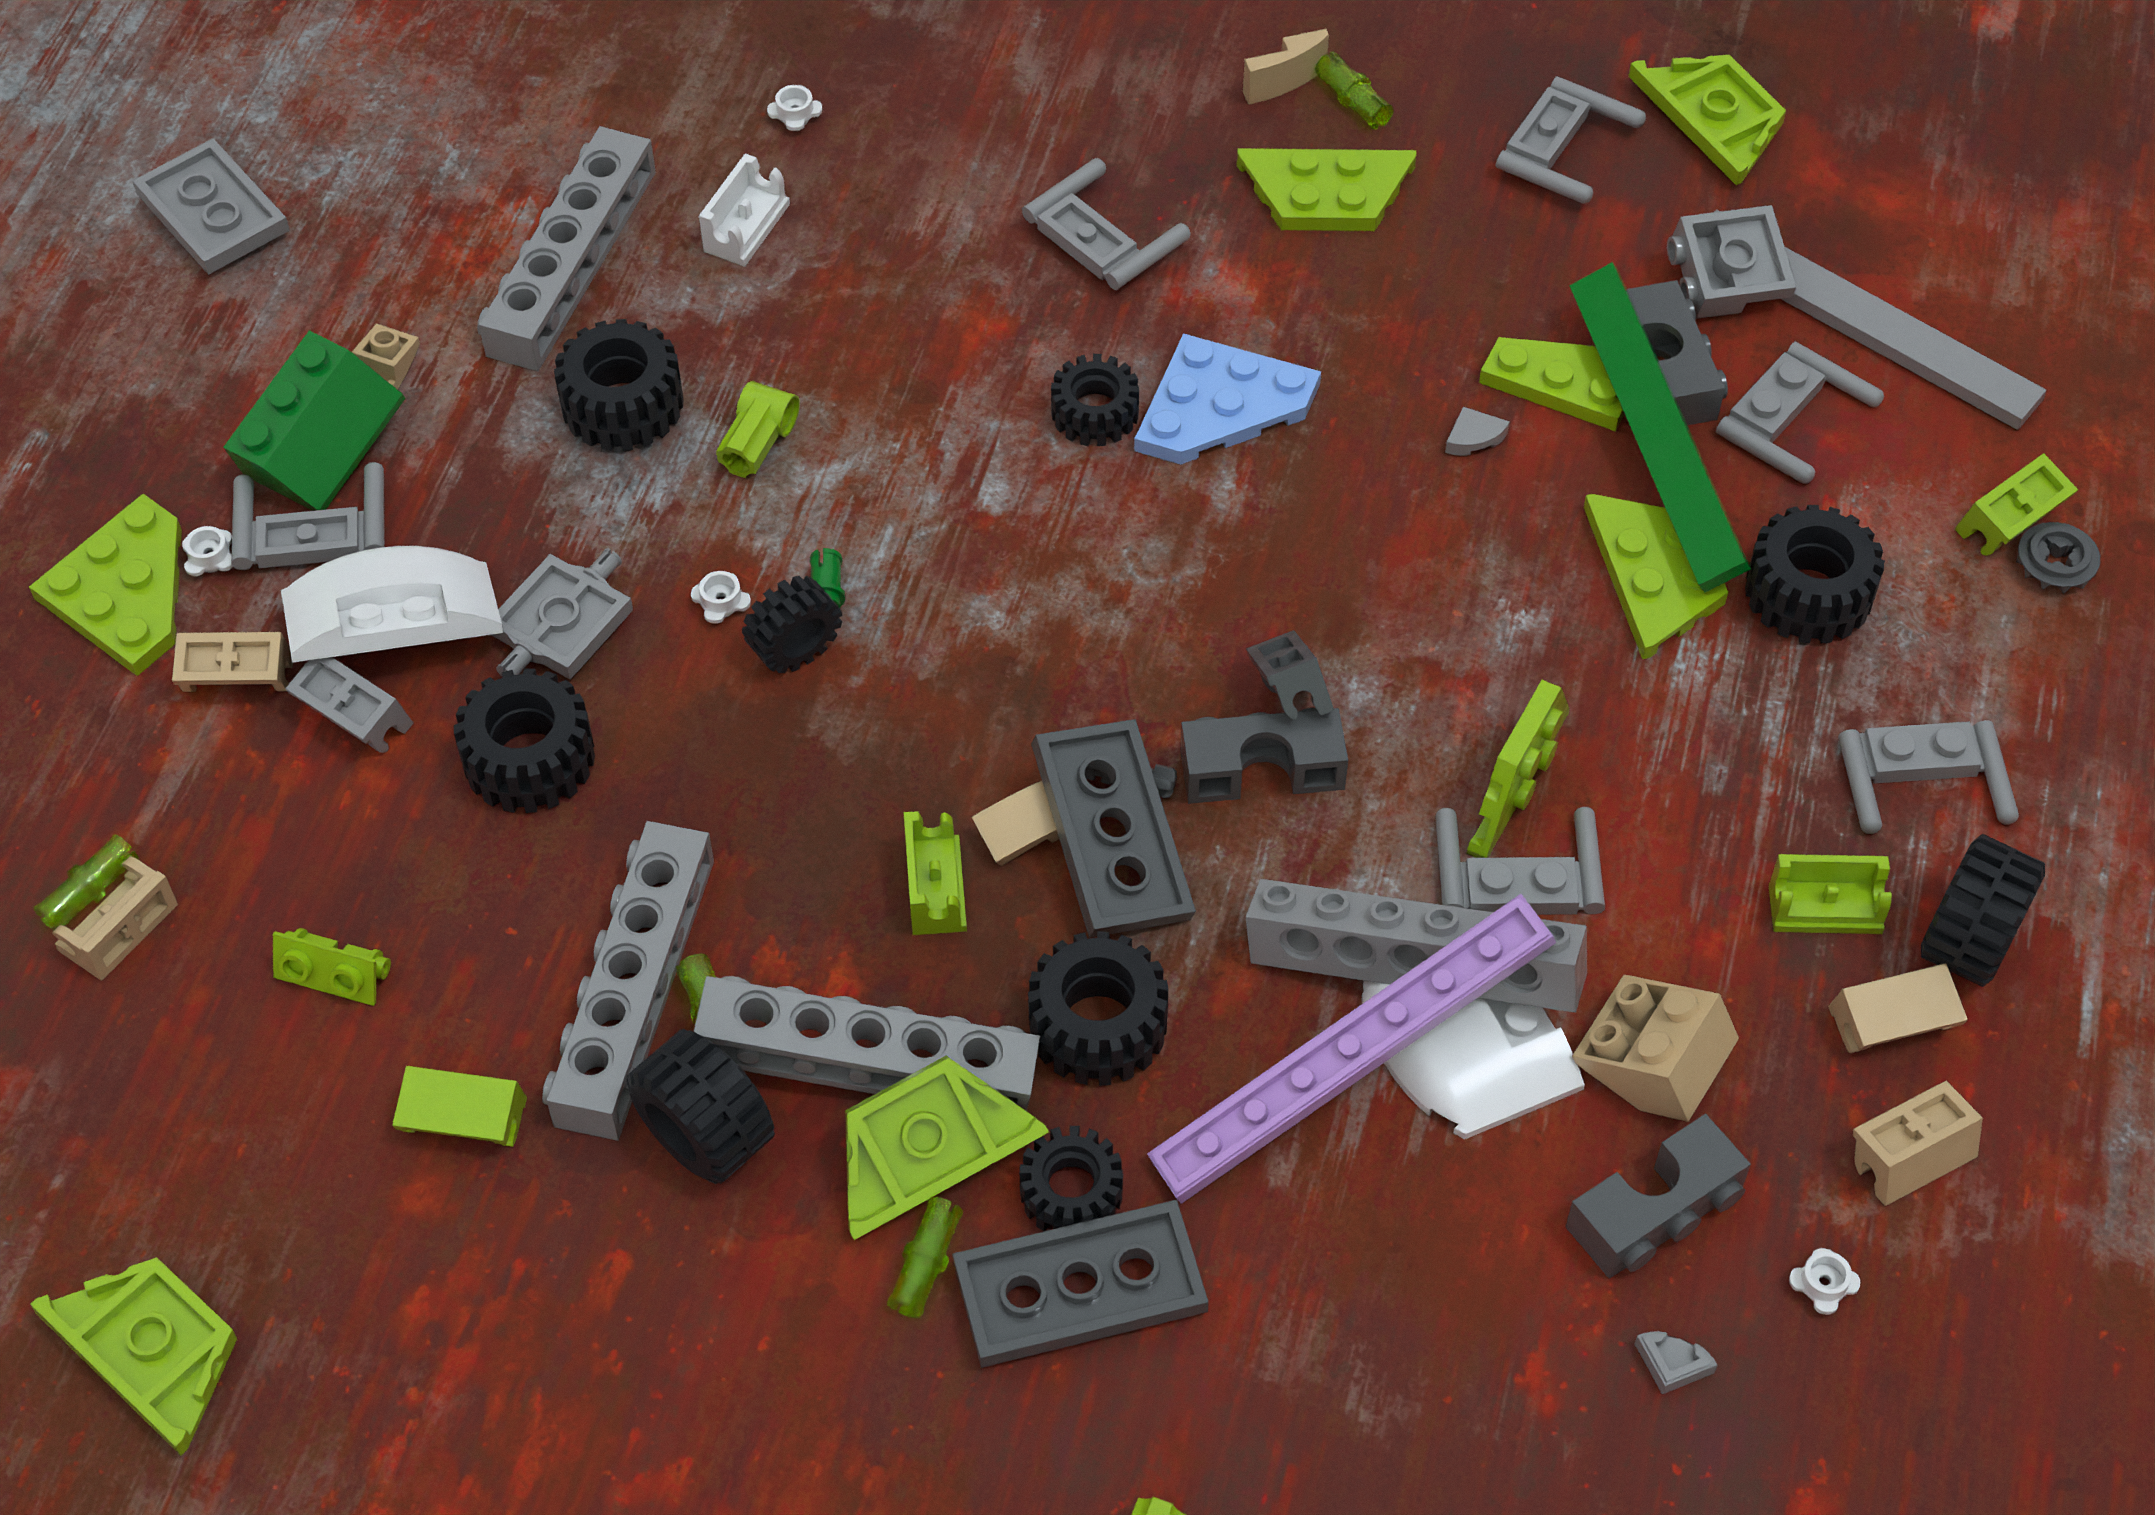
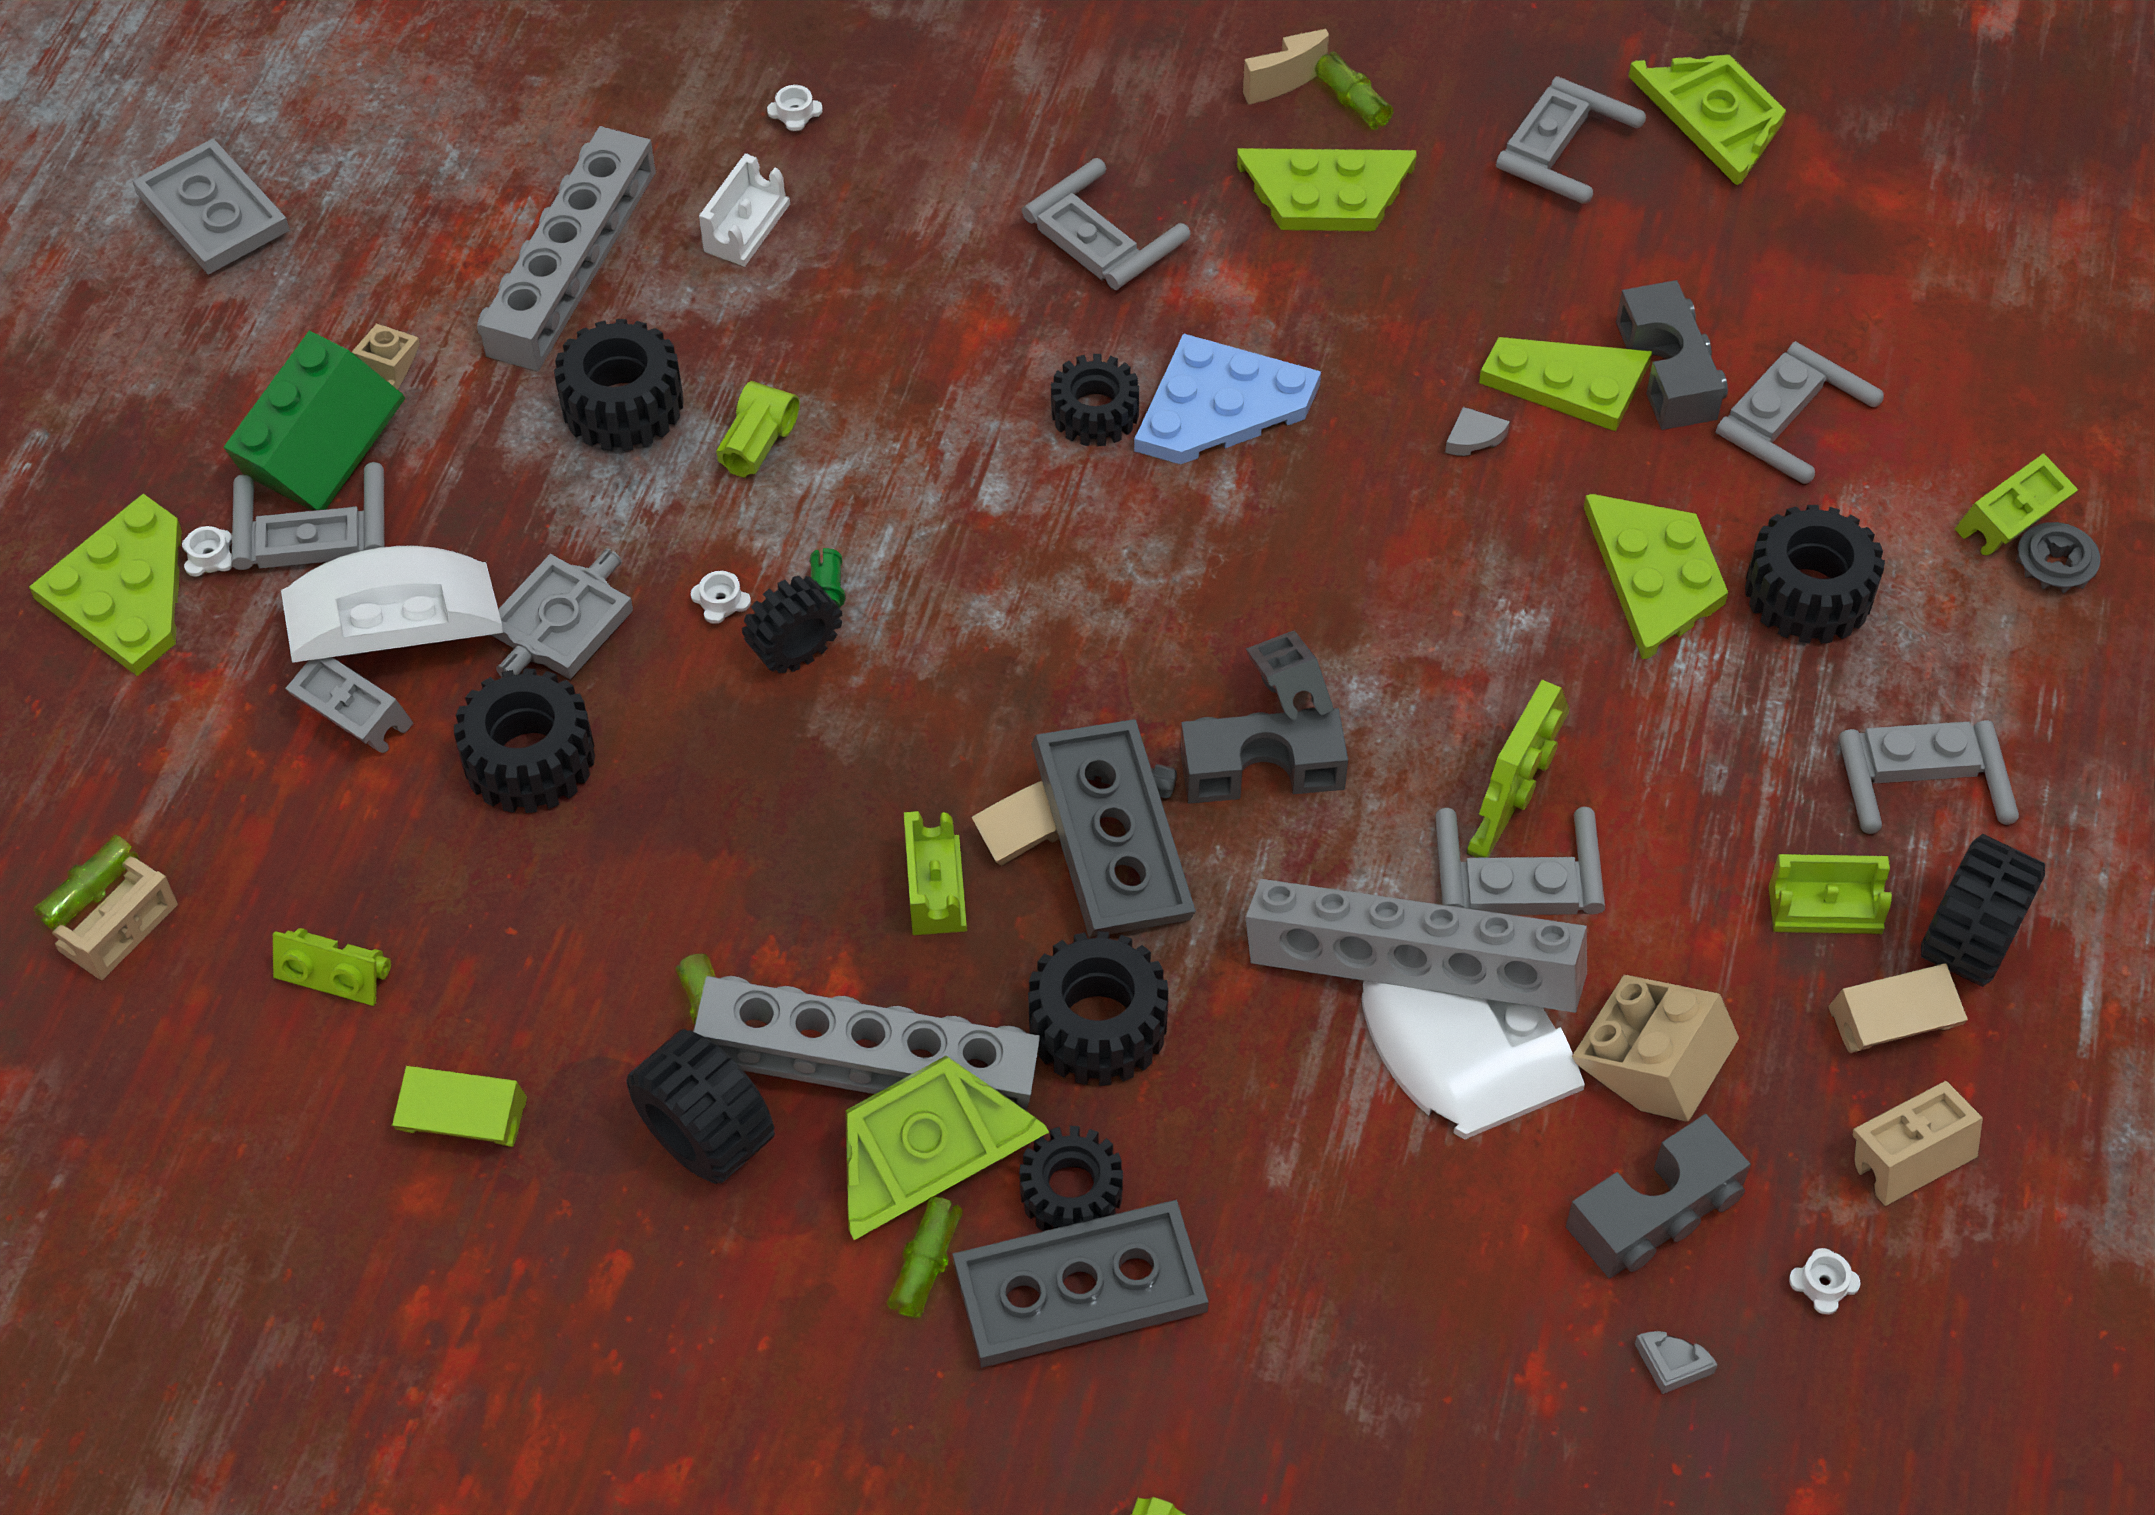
lime wing [30,1257,237,1456] -> none
tan hinge [172,632,293,692] -> none
light grey brick [542,821,714,1141] -> none
lavender tile [1147,894,1556,1204] -> none
green tile [1569,262,1751,592] -> none
light grey plate [1667,205,1797,319] -> none
light grey tile [1714,209,2047,430] -> none

